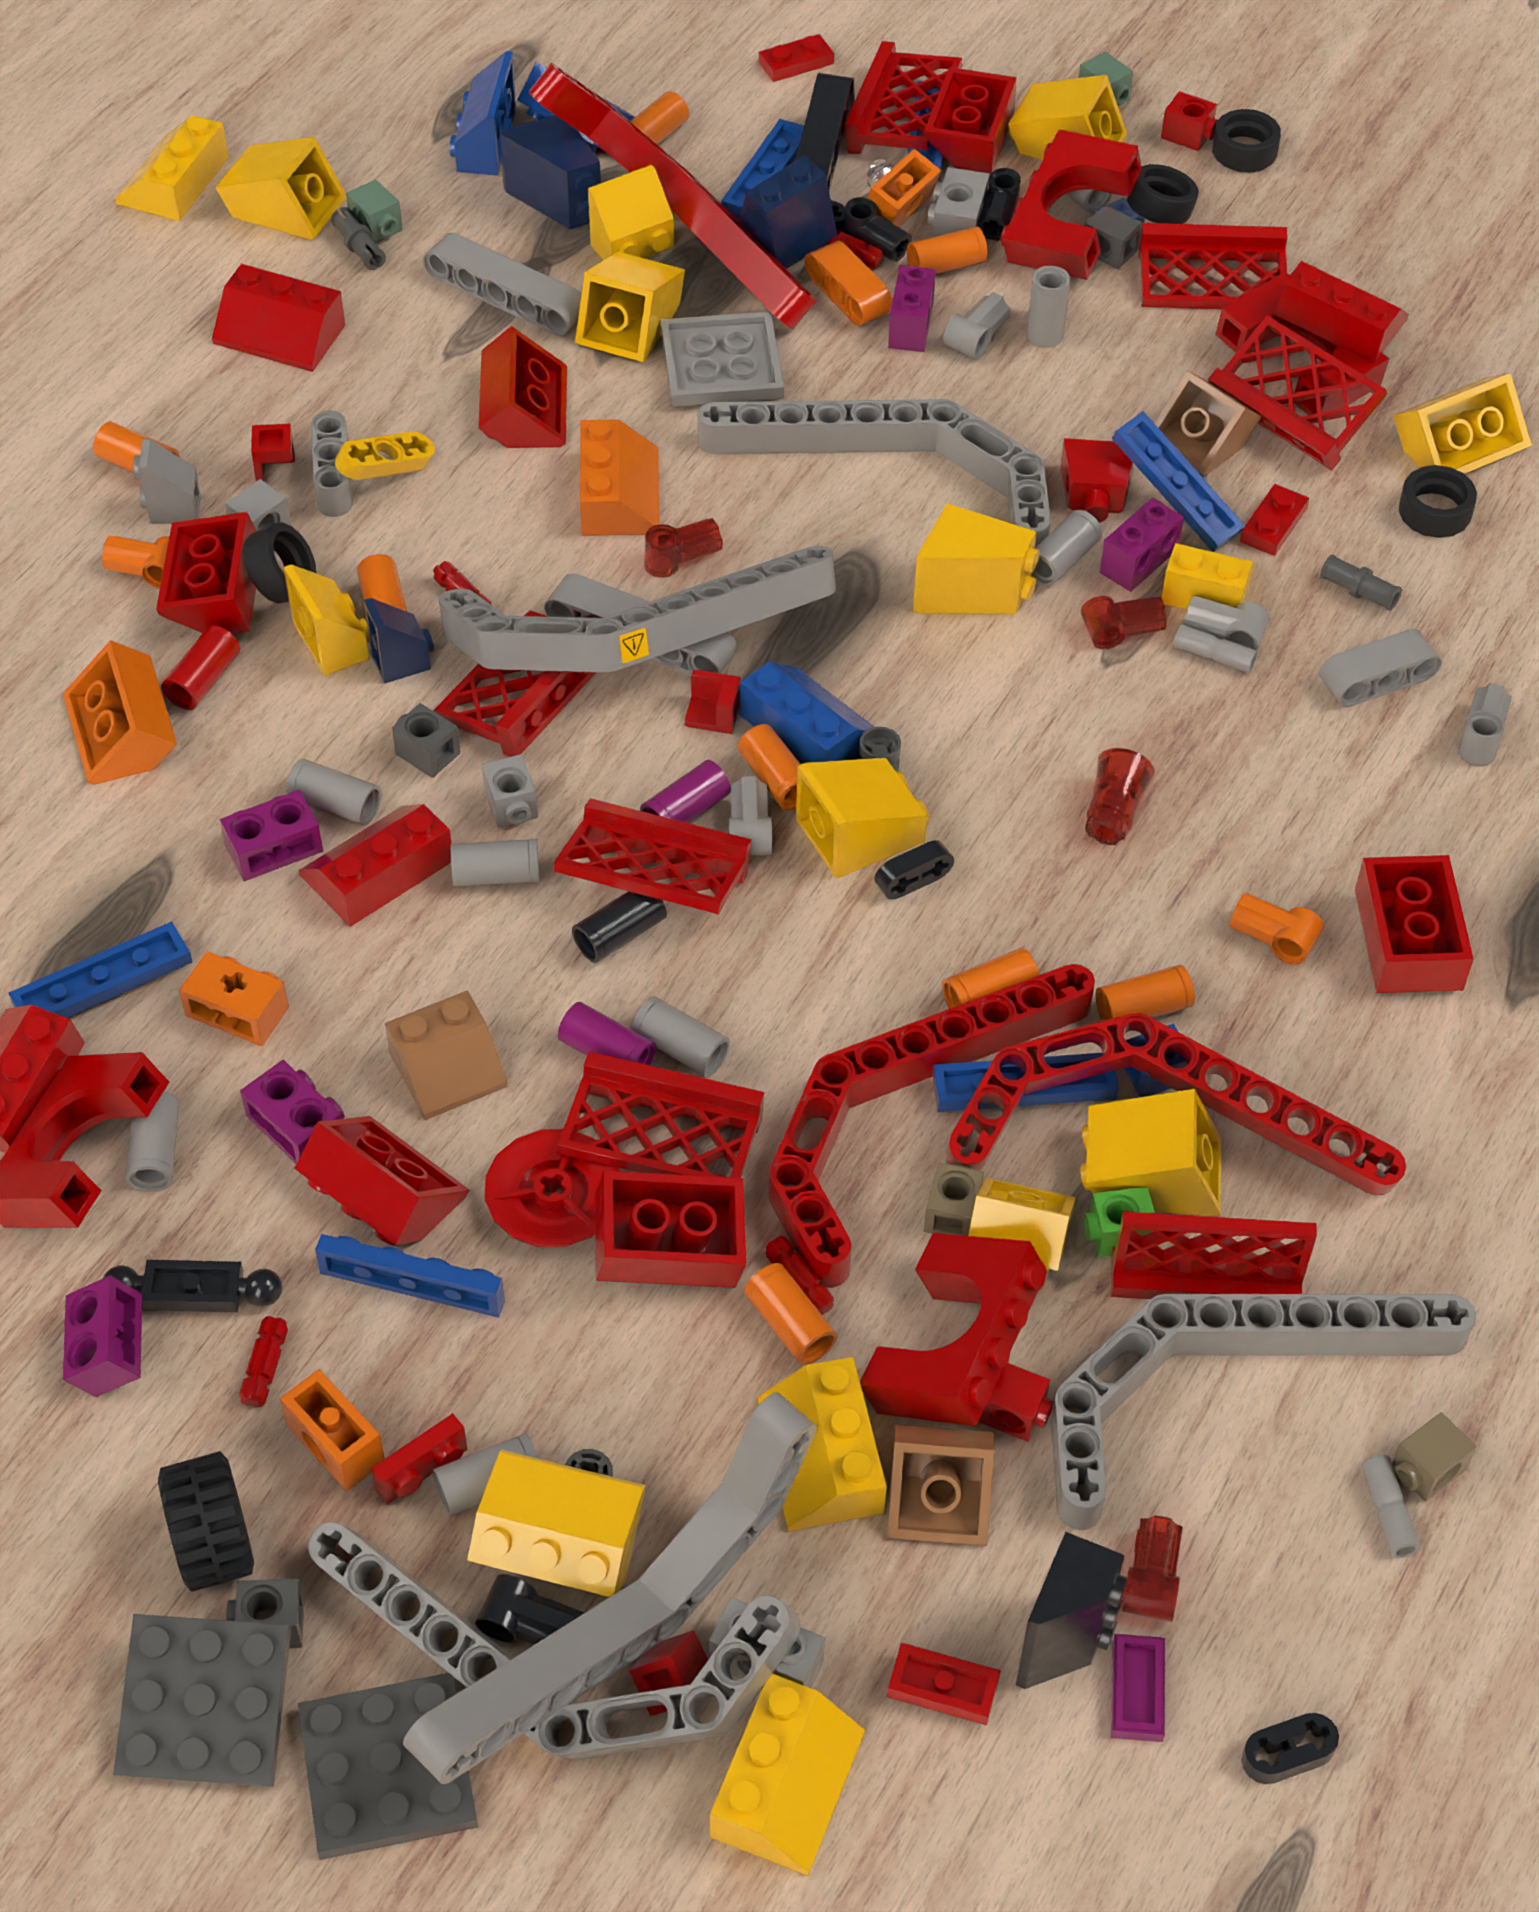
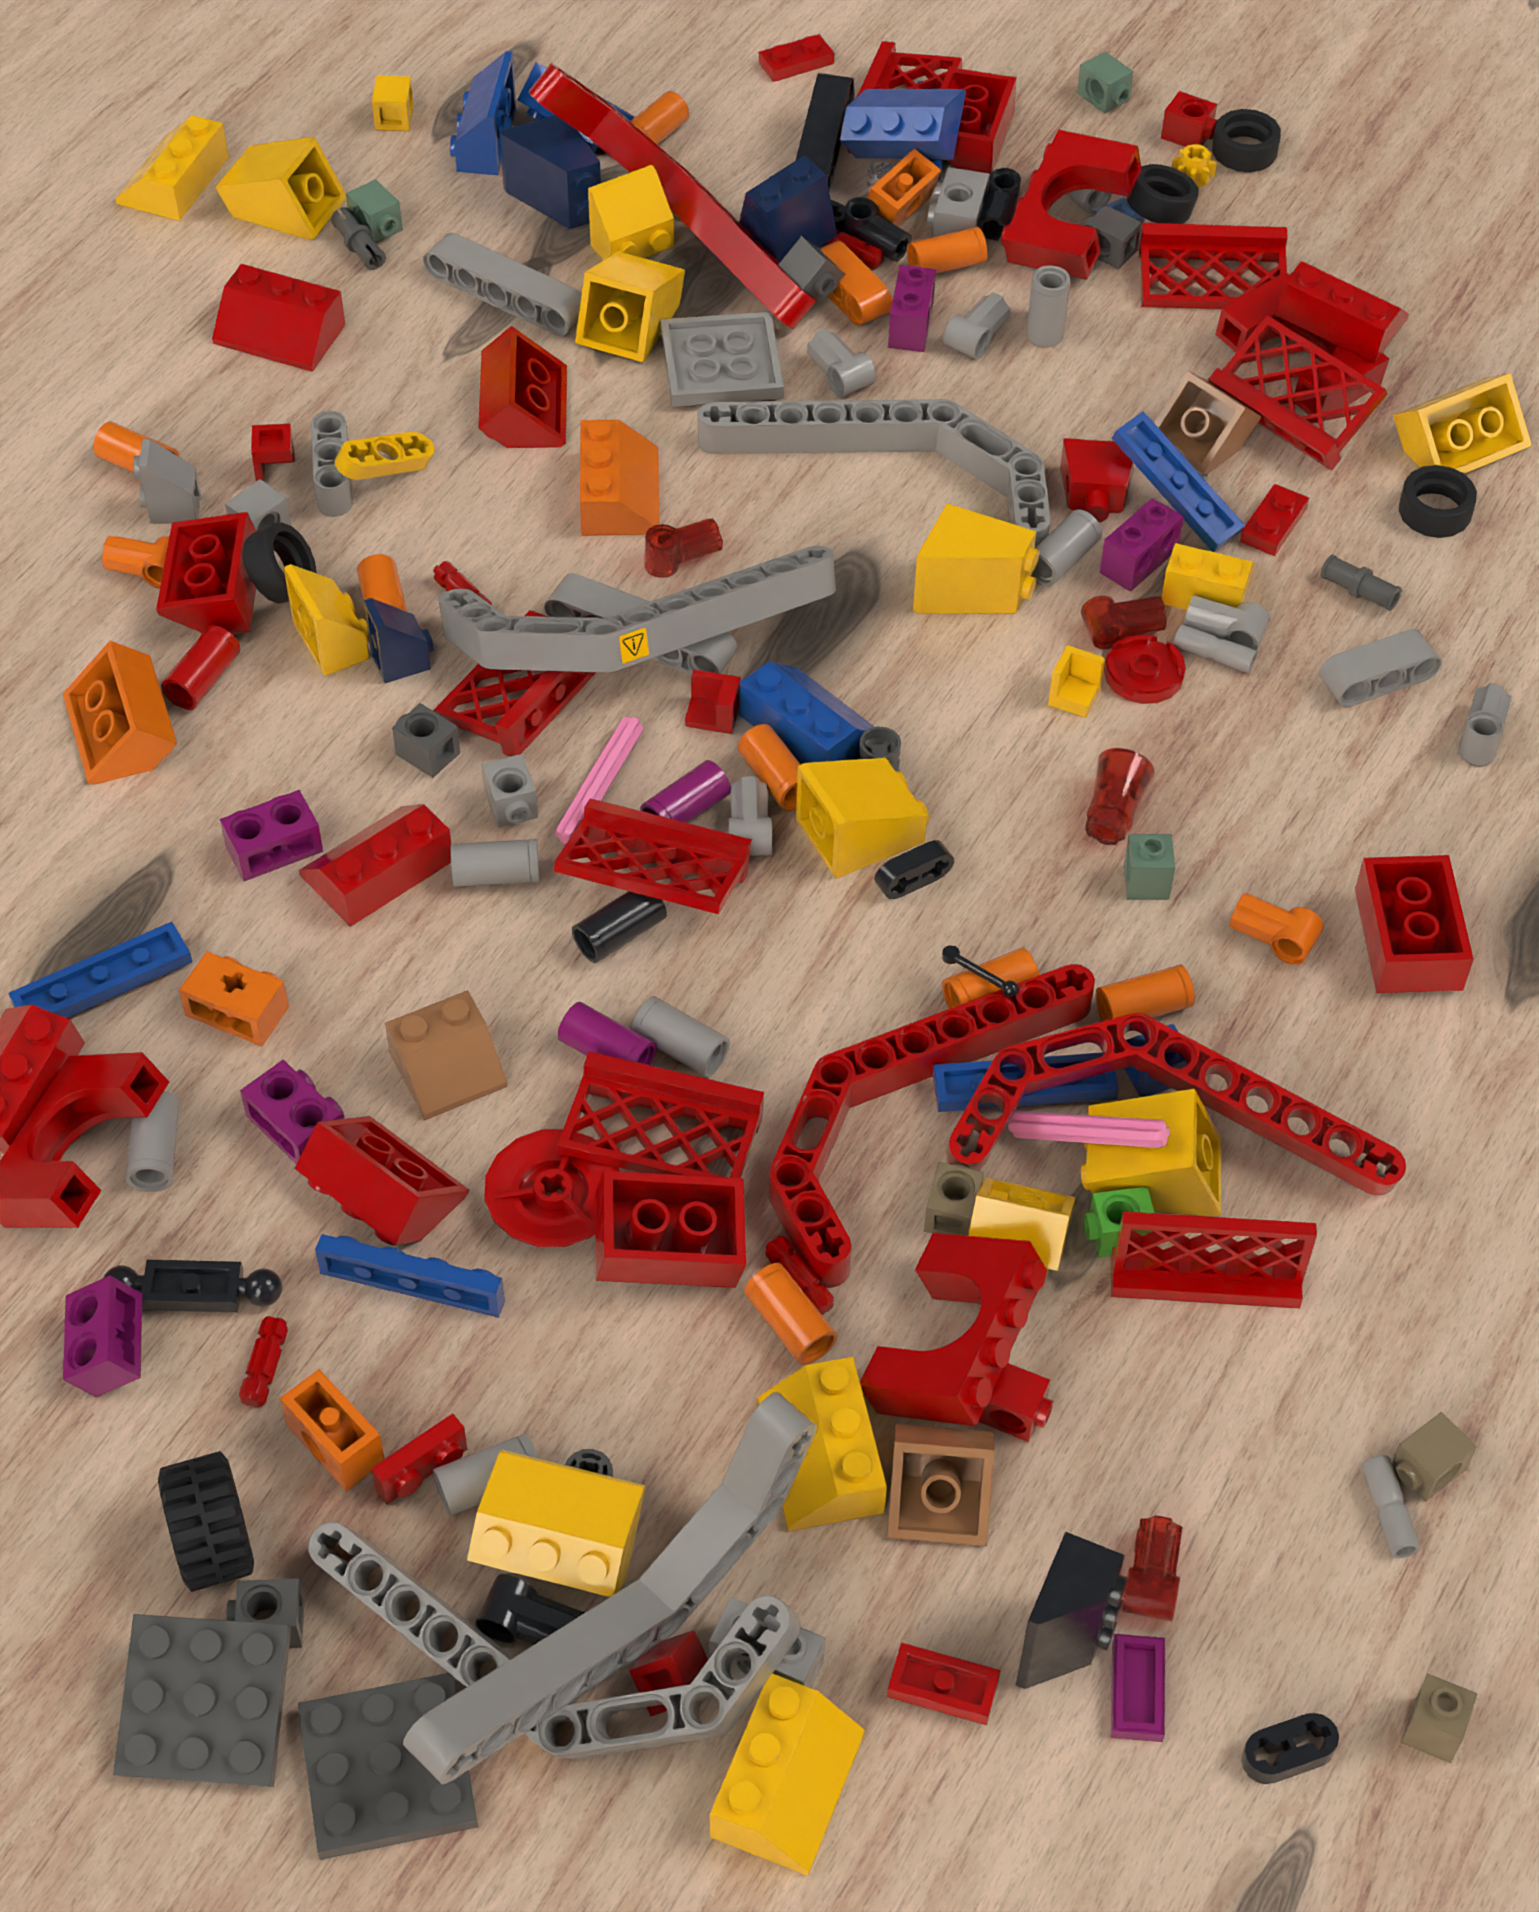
light grey pin [286,759,381,825] -> none
blue plate [721,119,804,218] -> none
yellow slope [1008,74,1127,160] -> none
light grey beam [1051,1294,1476,1530] -> none
none -> yellow brick [372,75,414,131]
none -> bright pink axle [555,716,643,845]
none -> dark grey brick [778,236,845,303]
none -> light grey piece [807,328,876,397]
none -> blue slope [840,89,966,160]
none -> black hinge [942,945,1019,998]
none -> bright pink axle [1008,1111,1170,1148]
none -> yellow panel [1048,645,1105,718]
none -> red tile [1104,635,1186,704]
none -> sand green brick [1123,834,1175,900]
none -> yellow gear [1172,144,1217,188]
none -> dark tan brick [1401,1673,1478,1763]

